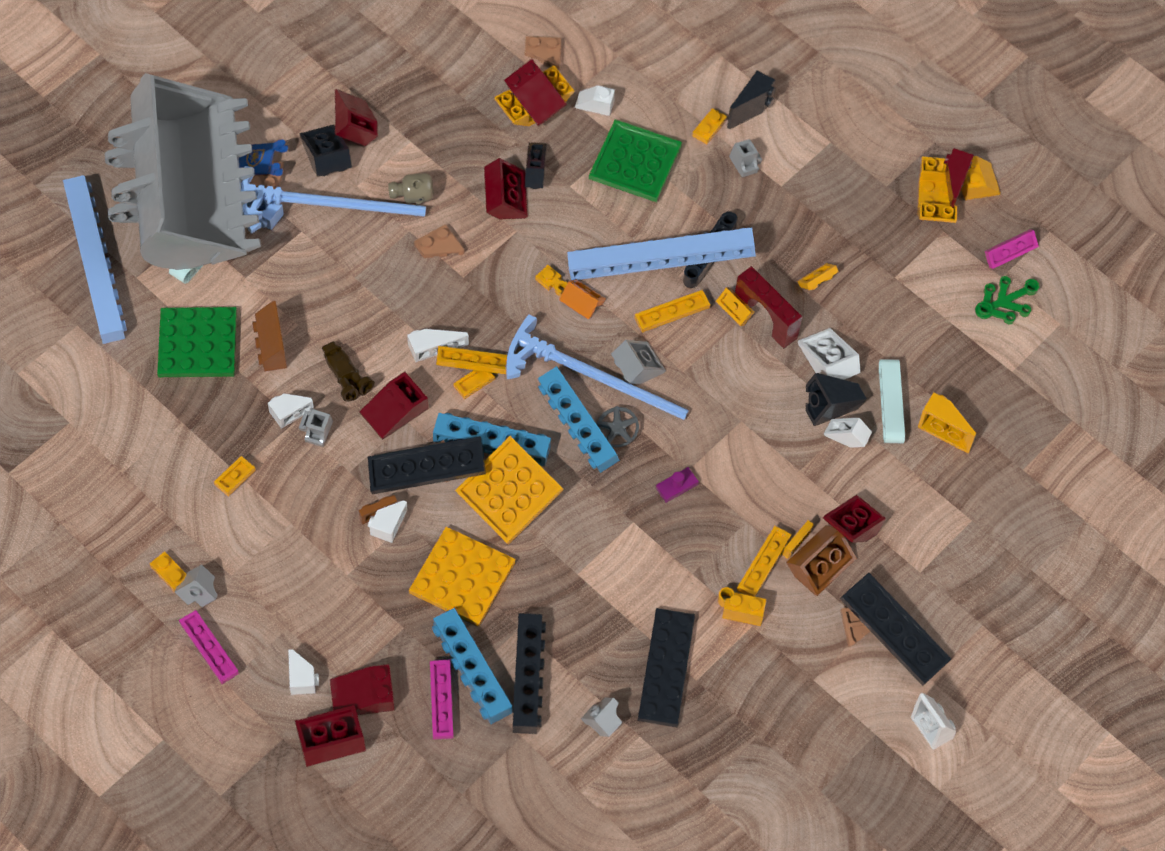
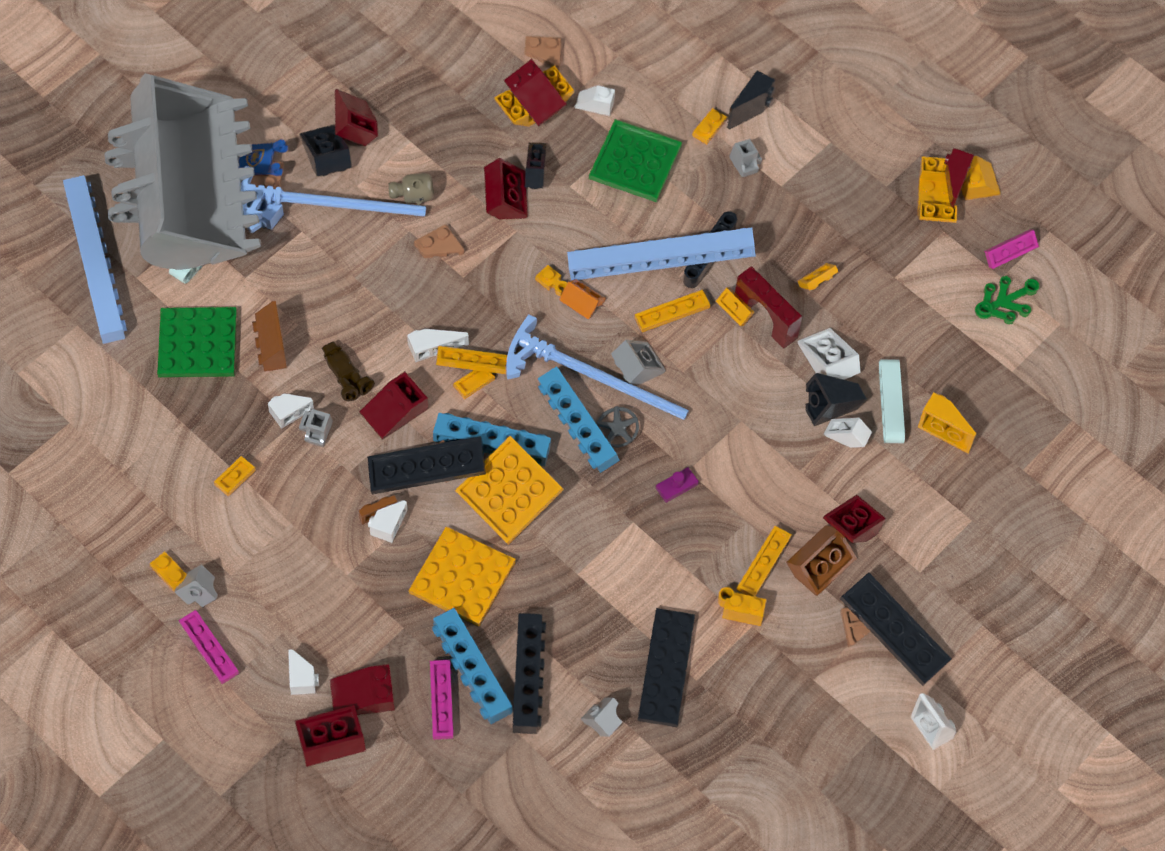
light orange tile [782,520,813,559] -> none

